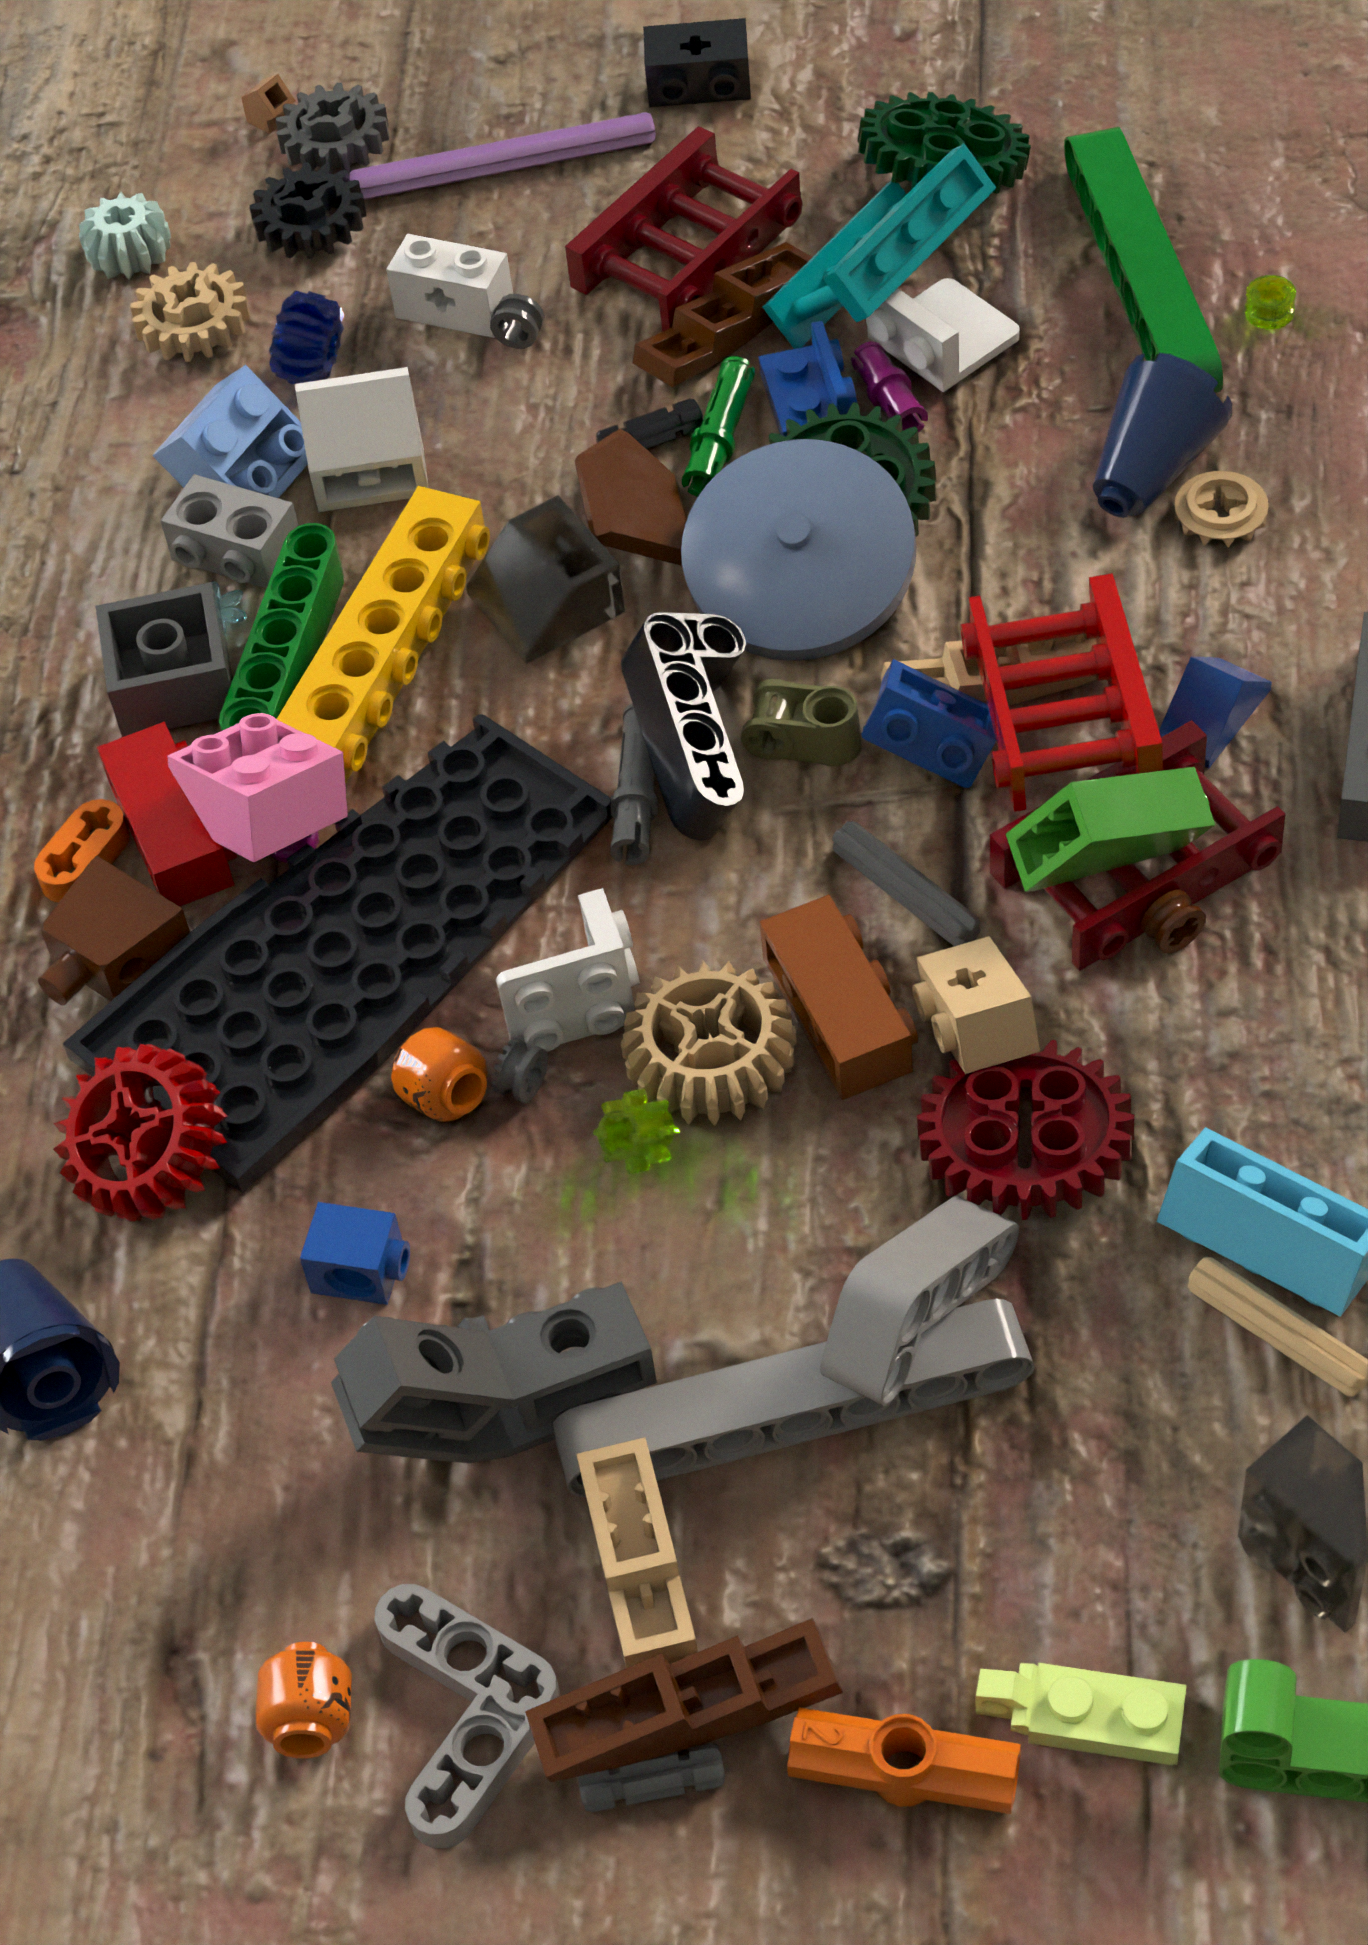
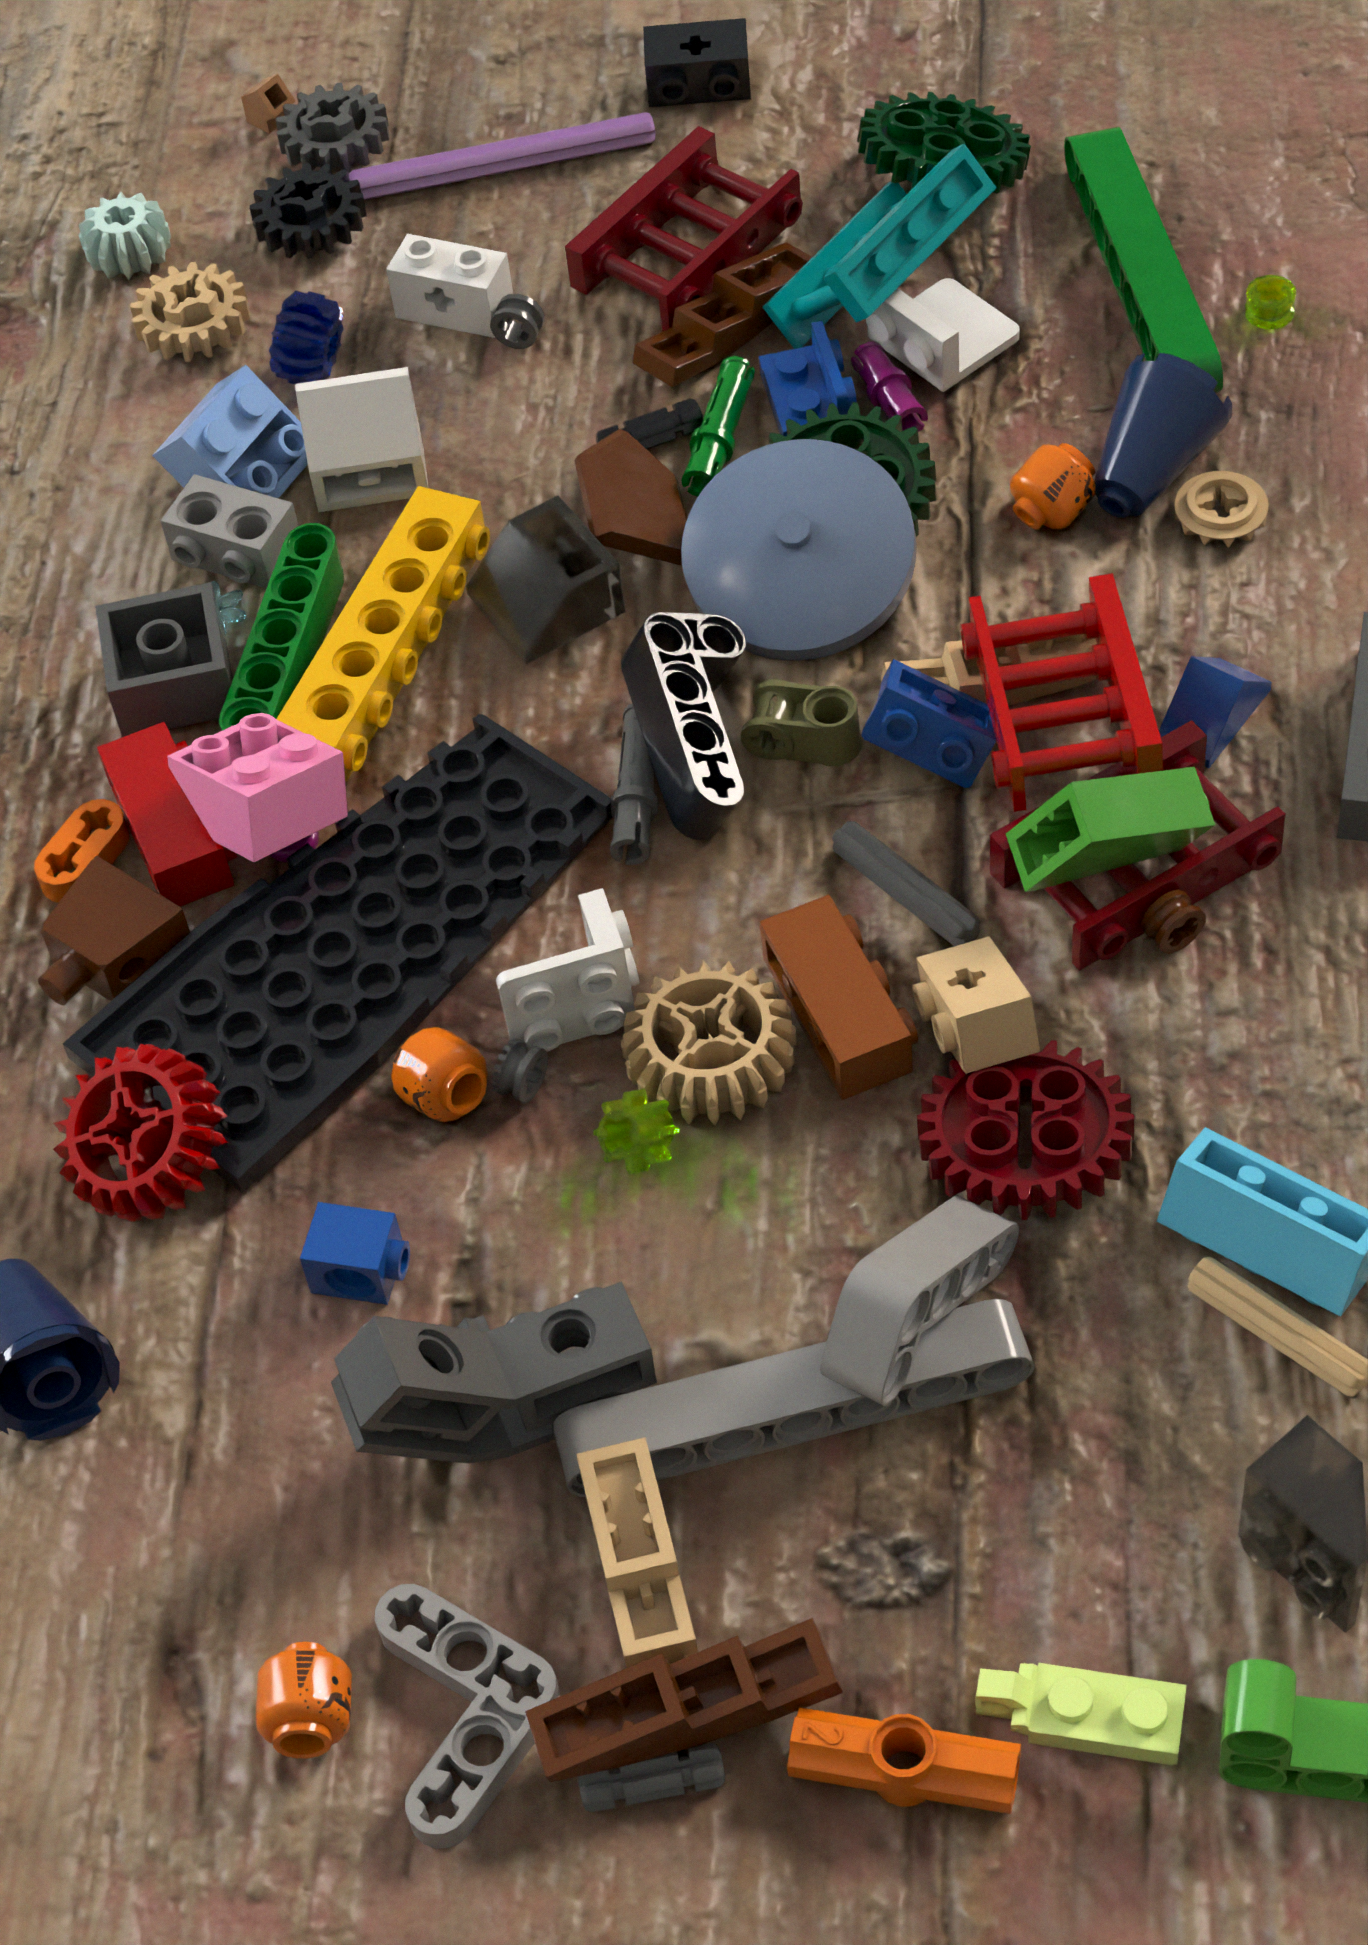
none -> orange head [1010,443,1096,530]

